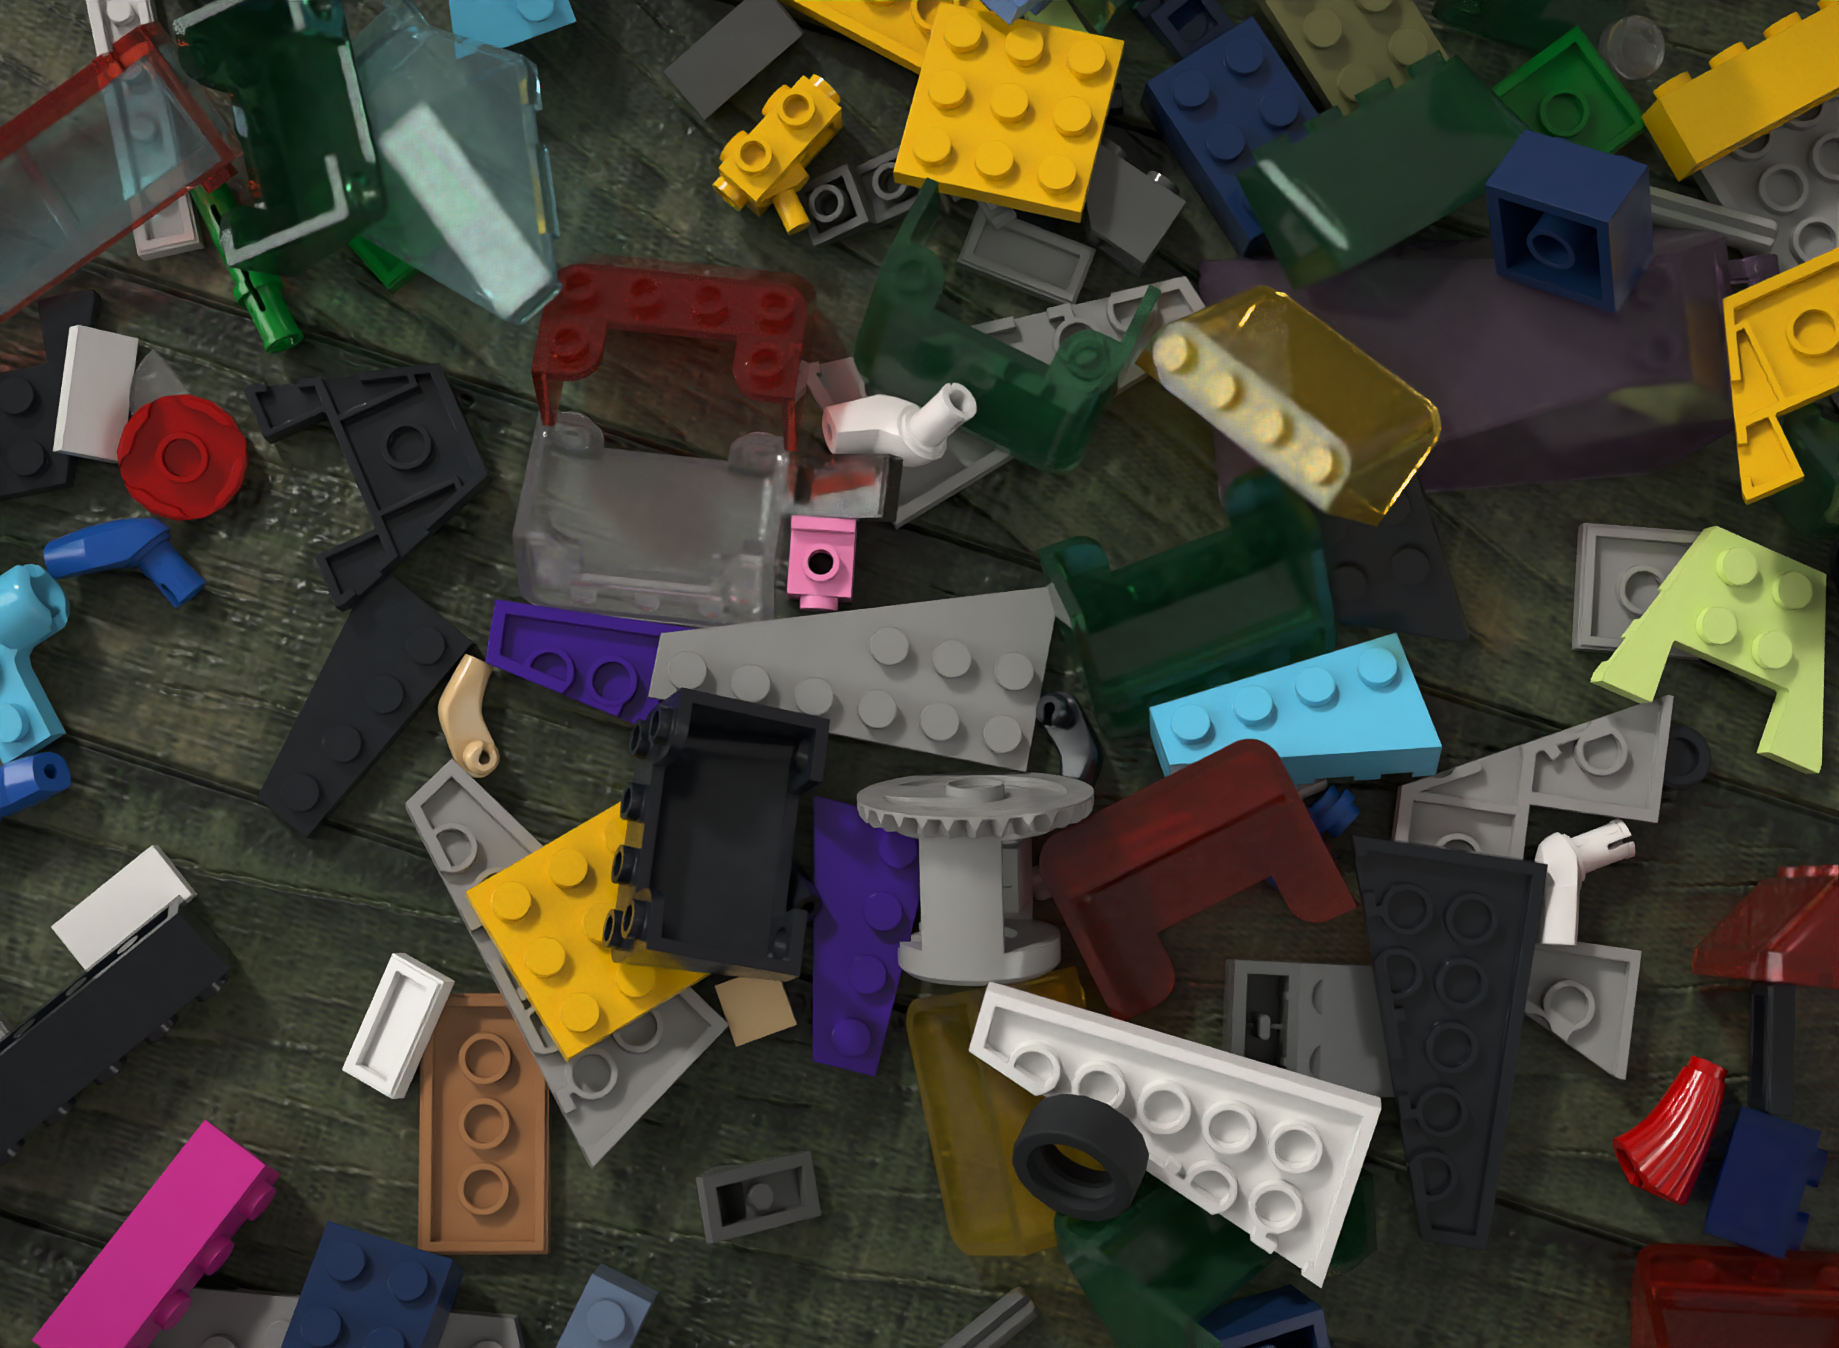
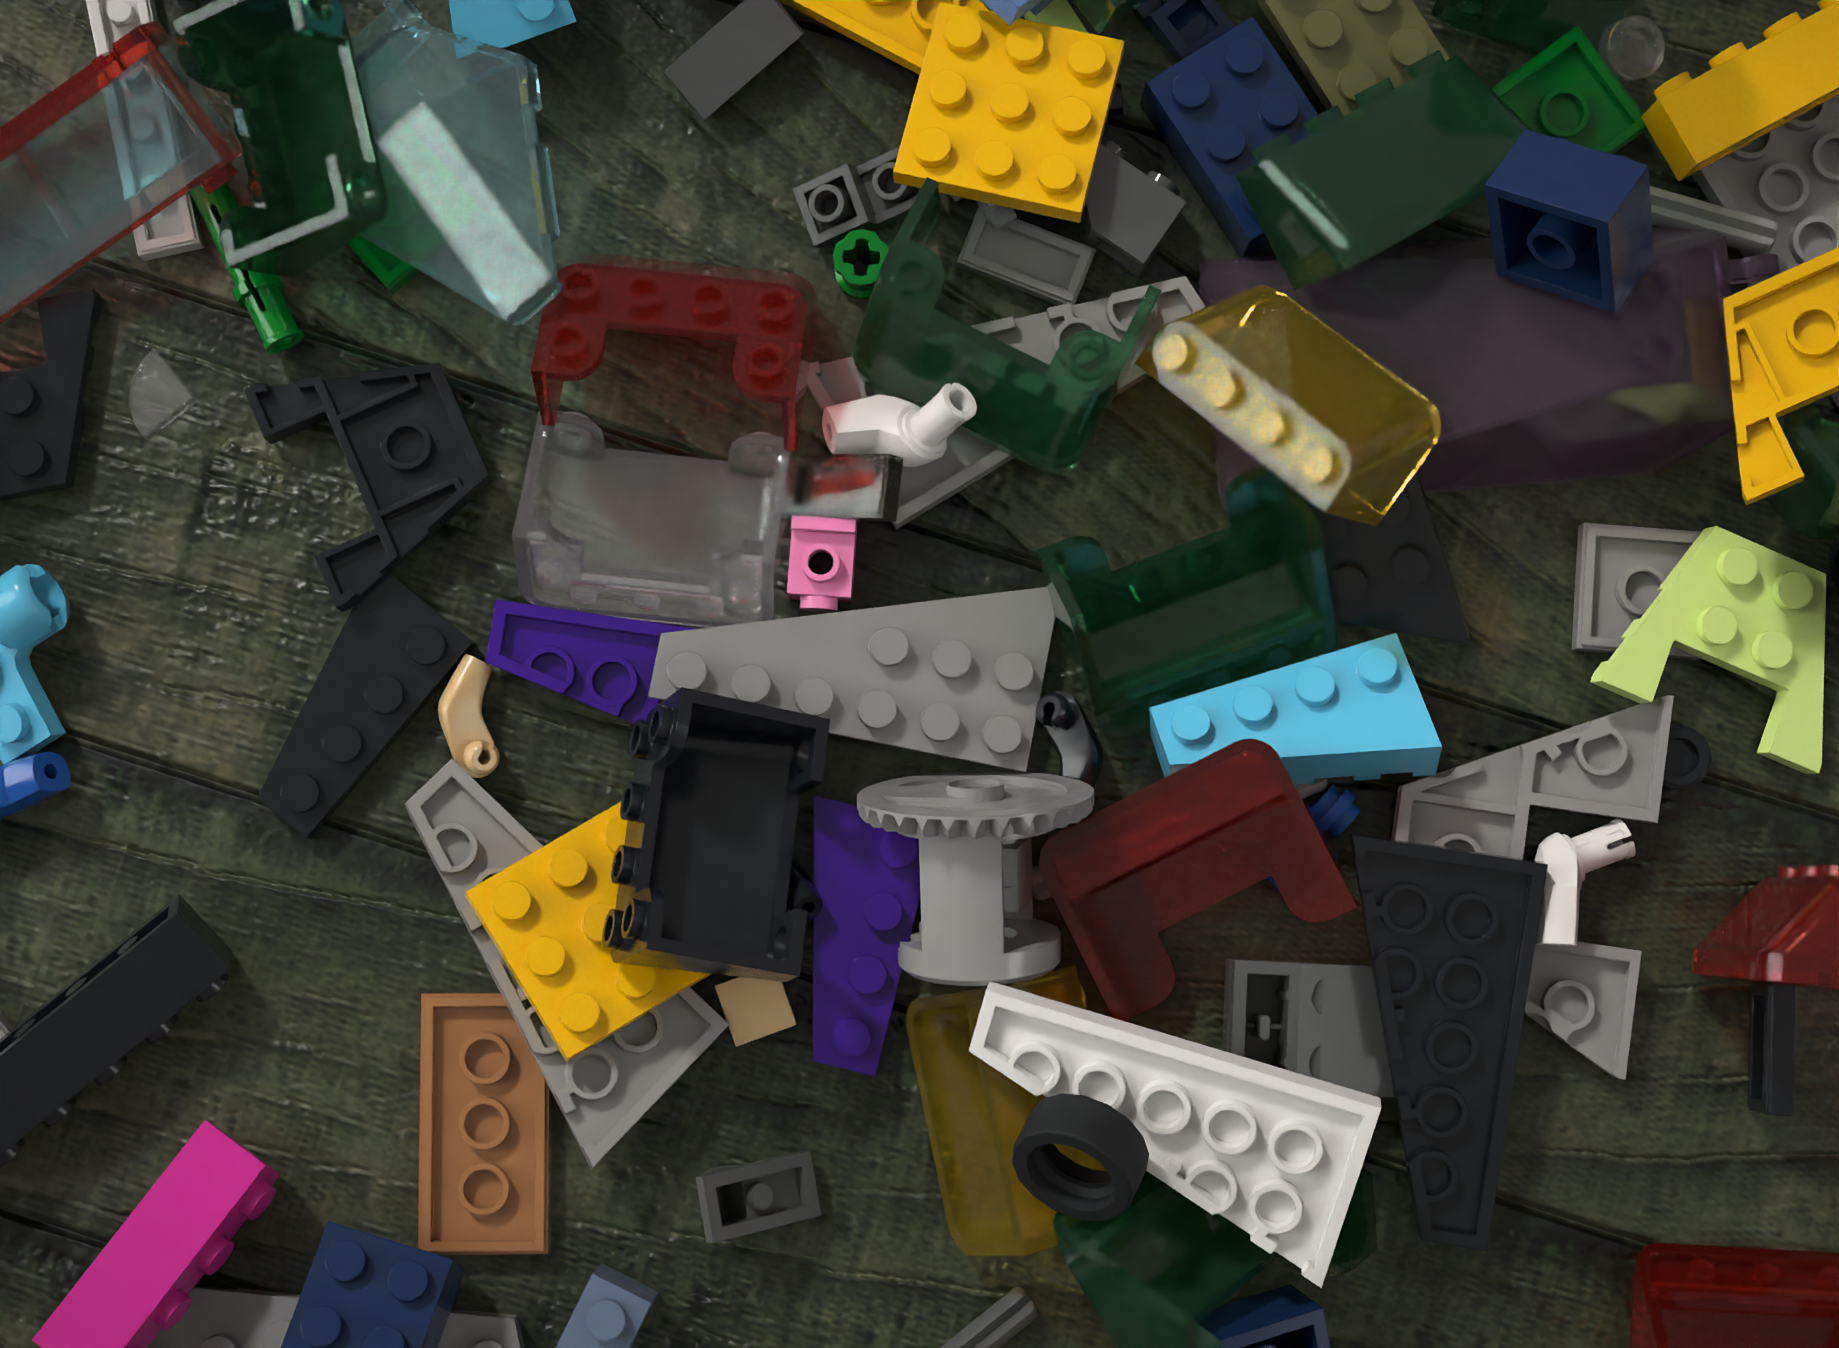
blue arm [43,518,207,609] -> none
white tile [51,845,198,970] -> none
white tile [53,325,139,463] -> none
red tile [117,394,249,521] -> none
white tile [342,953,455,1099] -> none
yellow brick [712,74,843,235] -> none
red piece [1612,1055,1728,1206] -> none
clear blue brick [1701,1106,1828,1260] -> none
none -> green bush [833,229,891,300]

